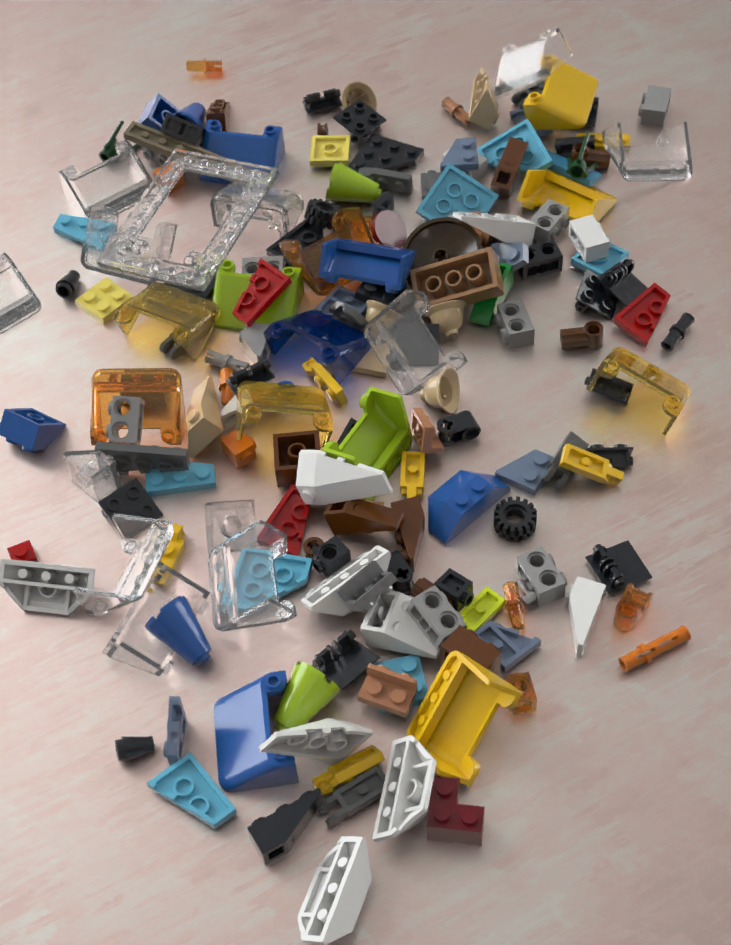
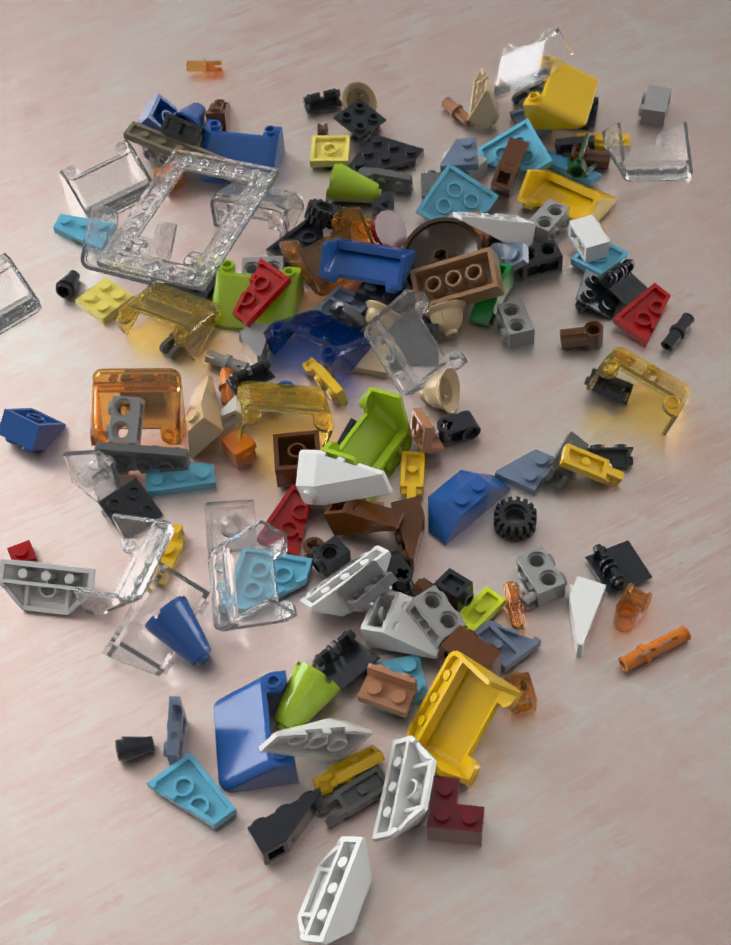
dark green plant [99,121,141,164] -> none

